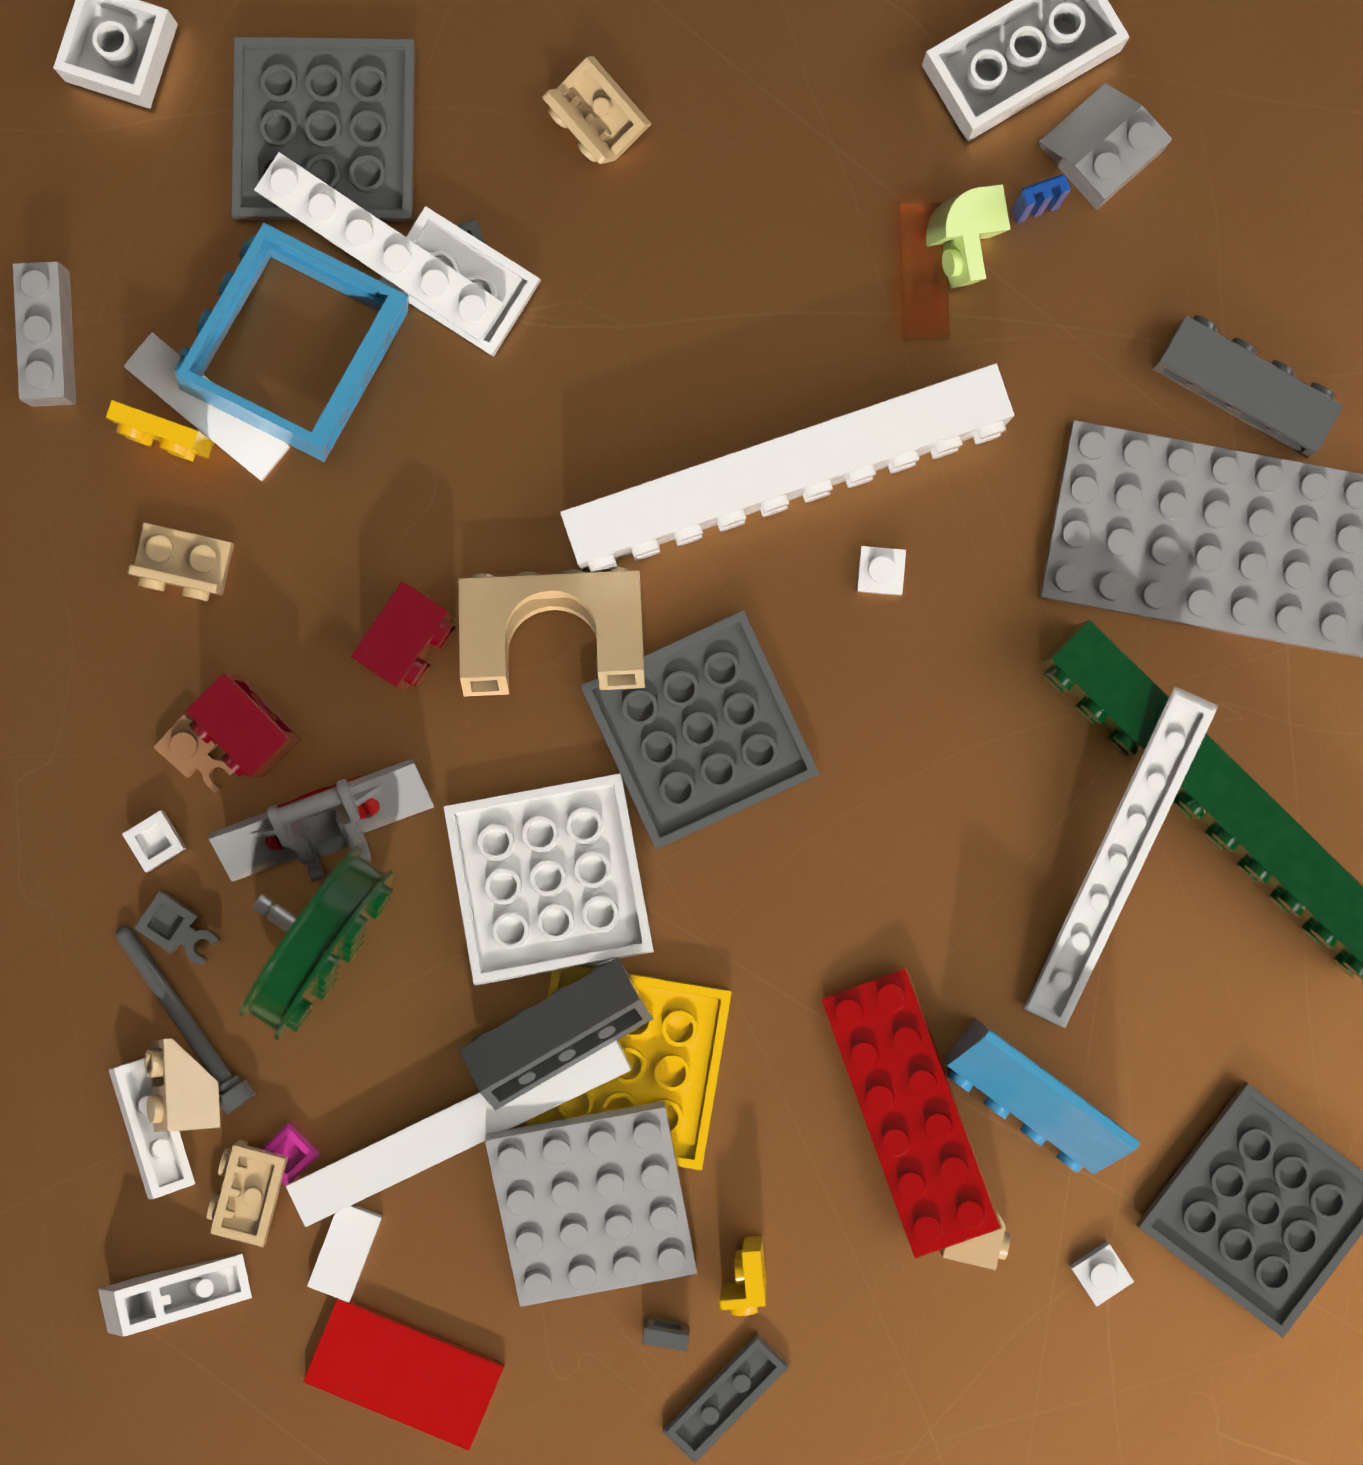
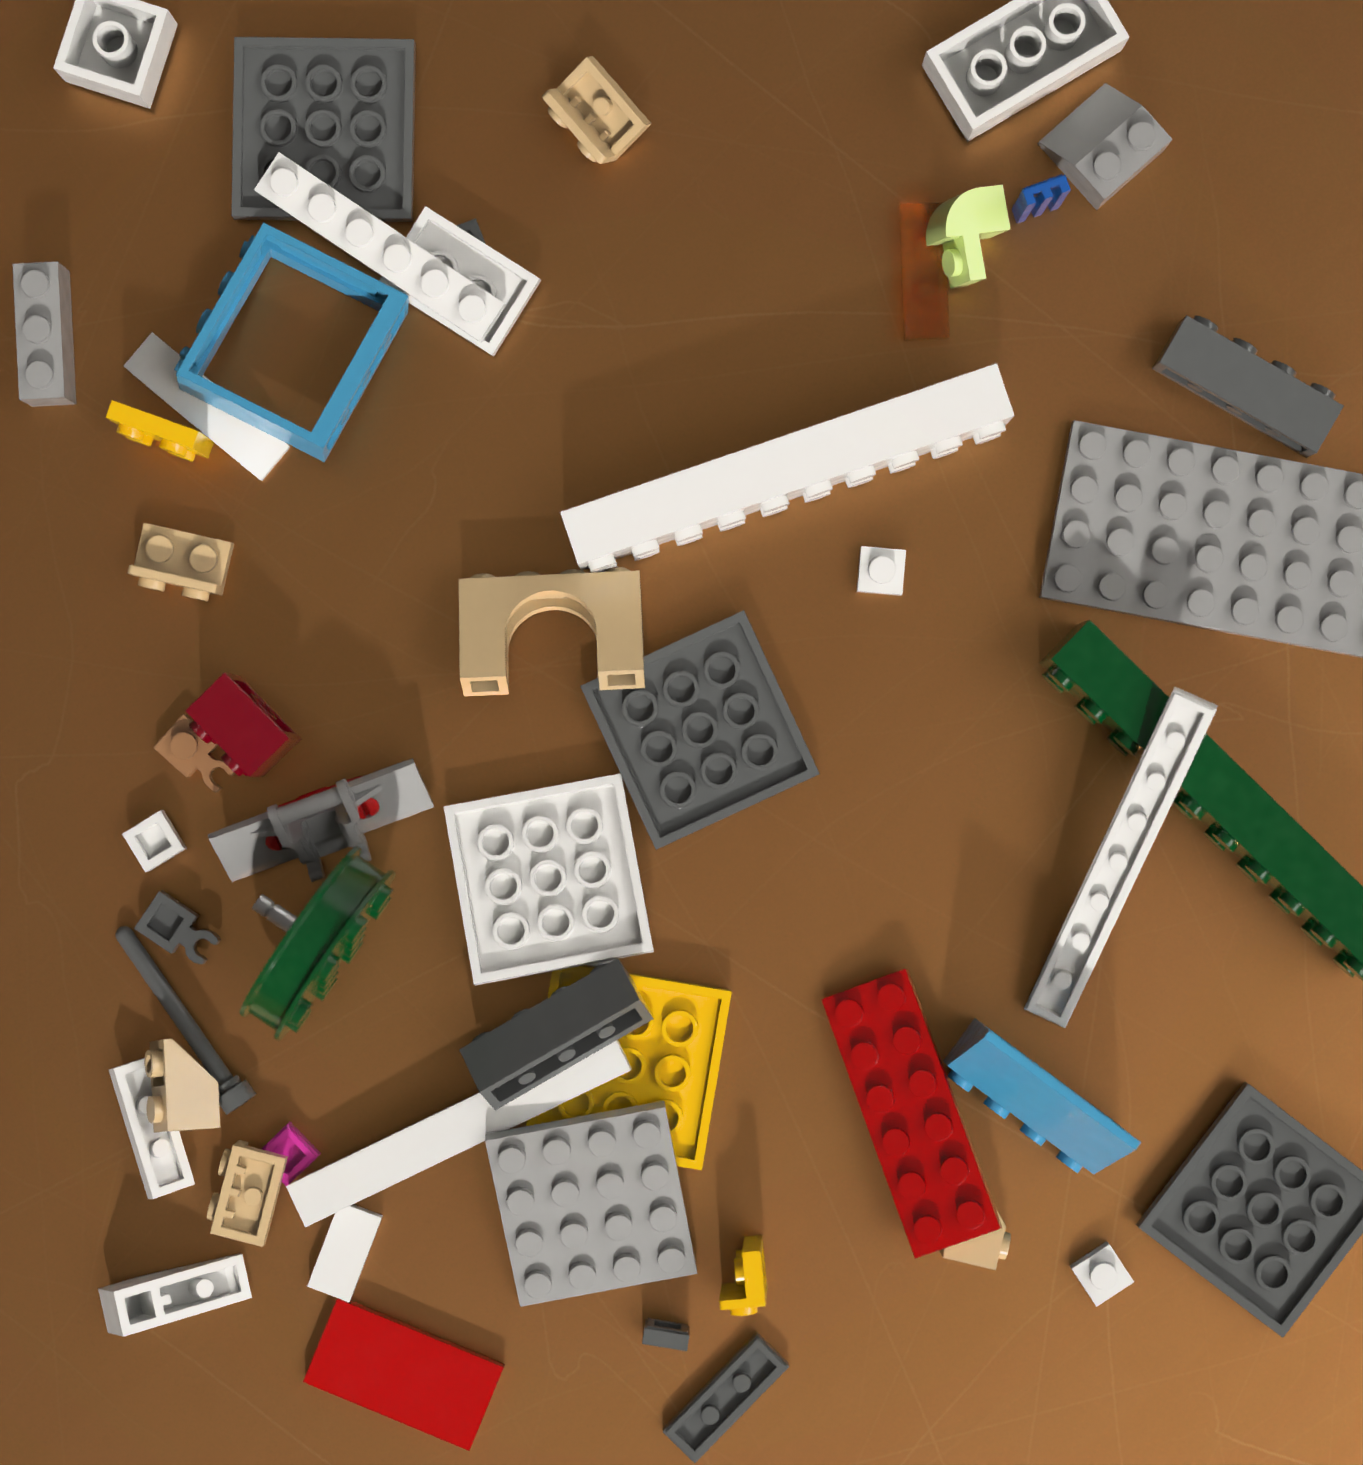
dark red brick [351,580,456,690] -> none

